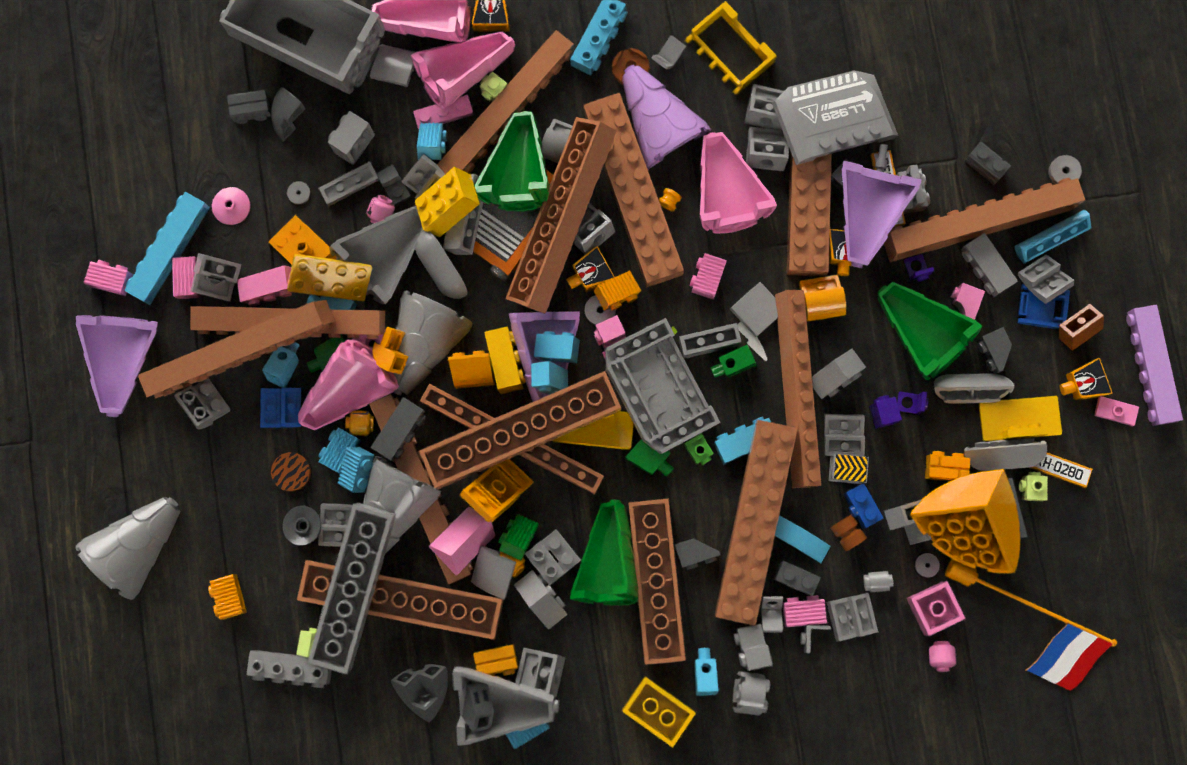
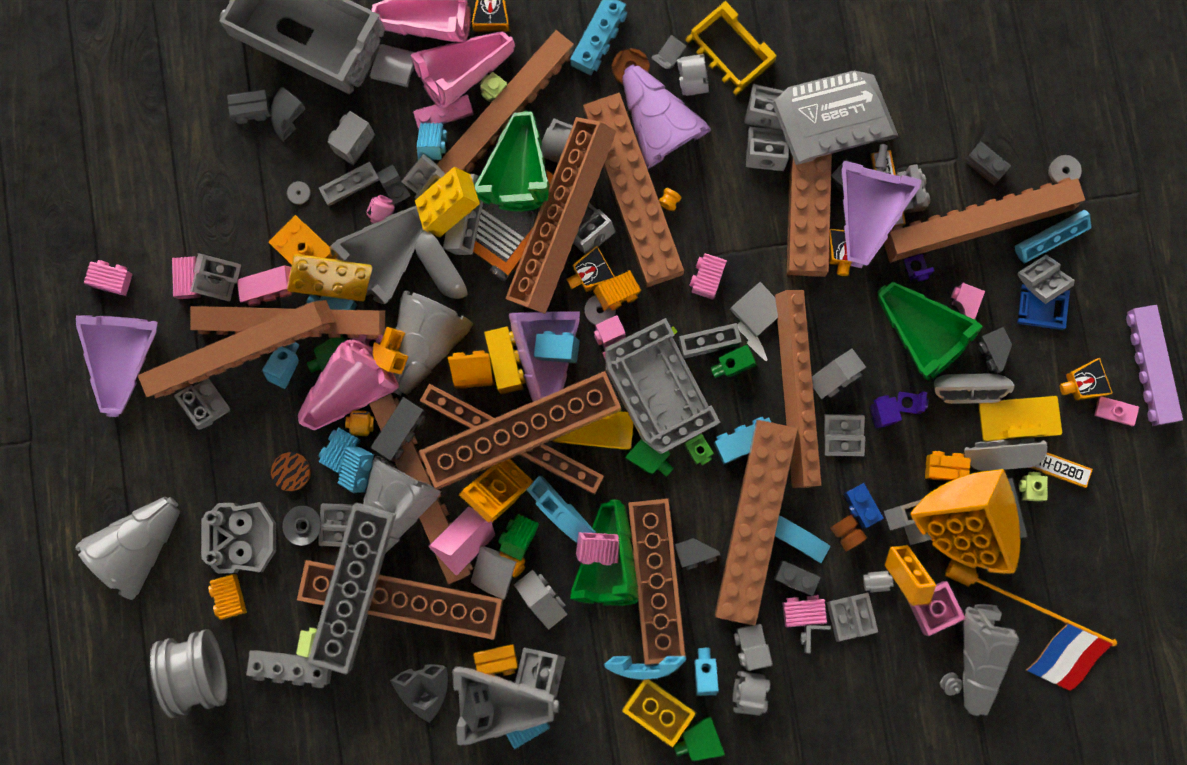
medium azure brick [124,192,210,305] -> none
bright pink dish [212,187,250,225] -> none
blue slope [260,388,301,428] -> none
light grey brick [525,529,581,585] -> none
medium azure brick [531,361,568,395] -> none
bright pink cone [700,132,777,234] -> none
light grey bracket [761,597,783,632] -> none
light orange brick [799,275,846,322] -> none
piece [828,454,869,484] -> none
light grey wheel [915,553,940,577] -> none
bright pink head [929,641,956,672] -> none
light grey brick [961,233,1018,297] -> none
dark orange brick [1059,304,1104,351] -> none
none -> light grey wheel [151,629,228,718]
none -> light grey brick [201,502,276,573]
none -> medium azure slope [527,476,596,543]
none -> bright pink brick [576,532,620,565]
none -> medium azure slope [605,656,686,679]
none -> green torso [674,716,725,761]
none -> light grey brick [677,54,709,96]
none -> light orange brick [885,545,936,606]
none -> light grey wheel [940,673,963,695]
none -> light grey cone [963,604,1018,716]

